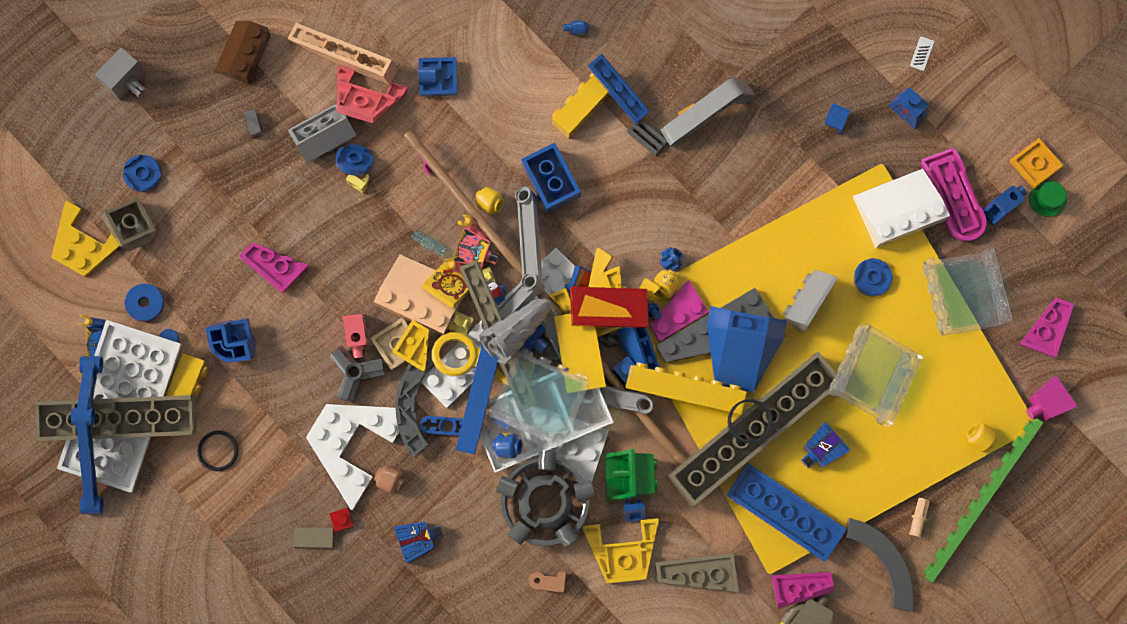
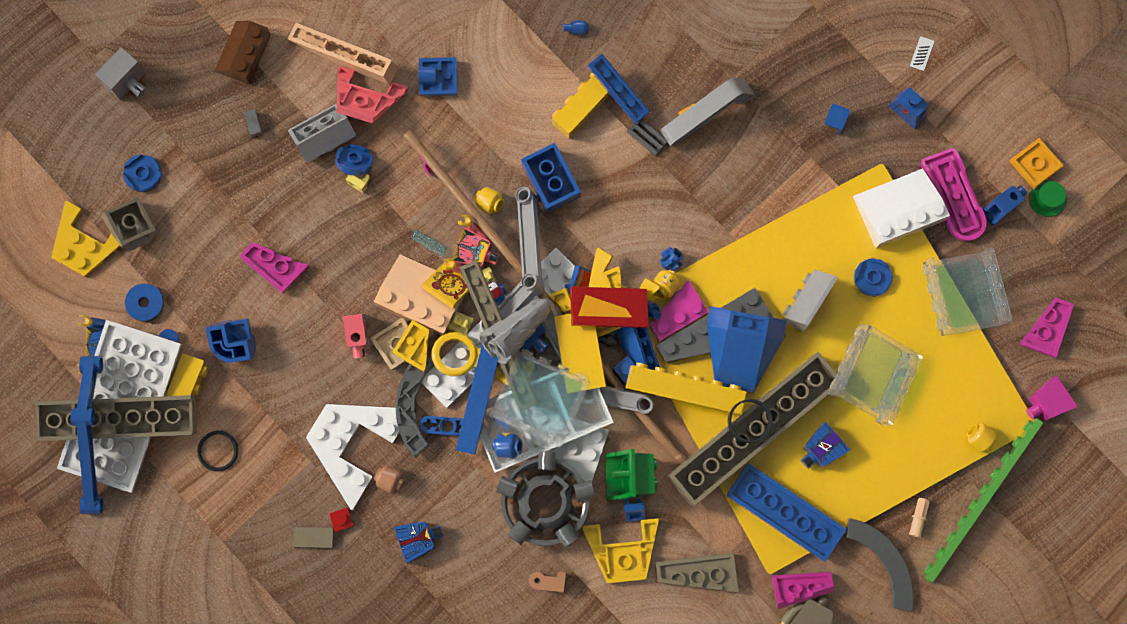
dark grey piece [330,346,385,403] -> none

